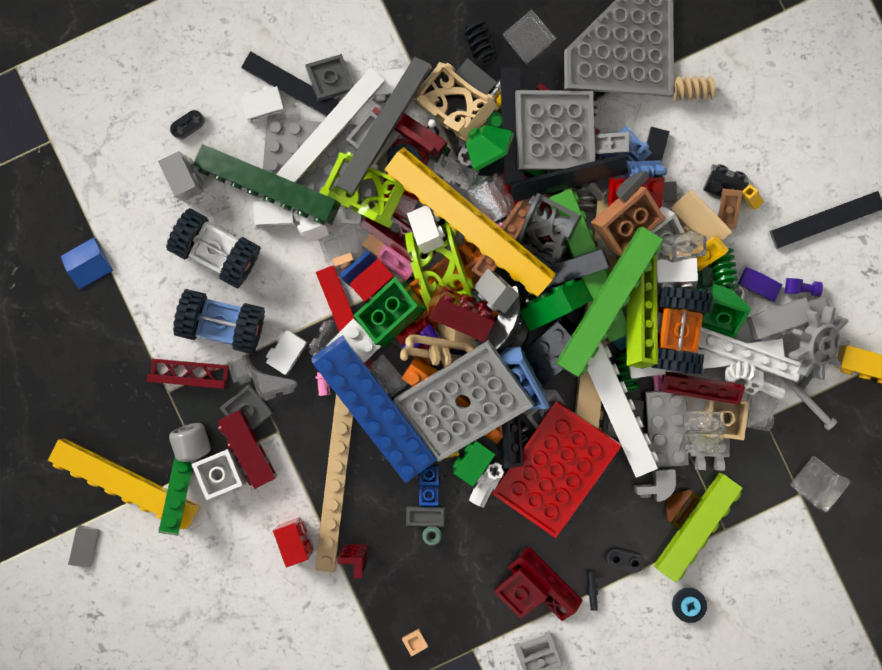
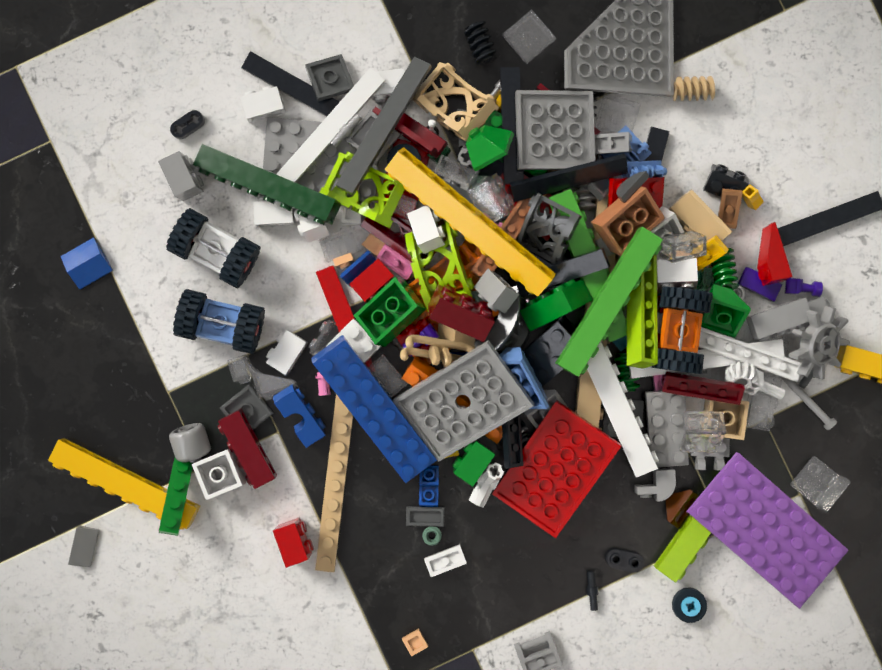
dark red fence [147,359,229,389] -> none
dark red fence [338,544,367,578] -> none
dark grey tile [456,58,497,95] -> none
dark red plate [494,567,549,619] -> none
dark red fence [508,546,583,621] -> none
dark grey tile [663,181,677,202] -> none
none -> blue arch [273,384,326,448]
none -> light grey bar [330,114,362,148]
none -> white plate [424,544,467,577]
none -> medium lavender plate [686,452,848,609]
none -> red slope [757,222,793,286]

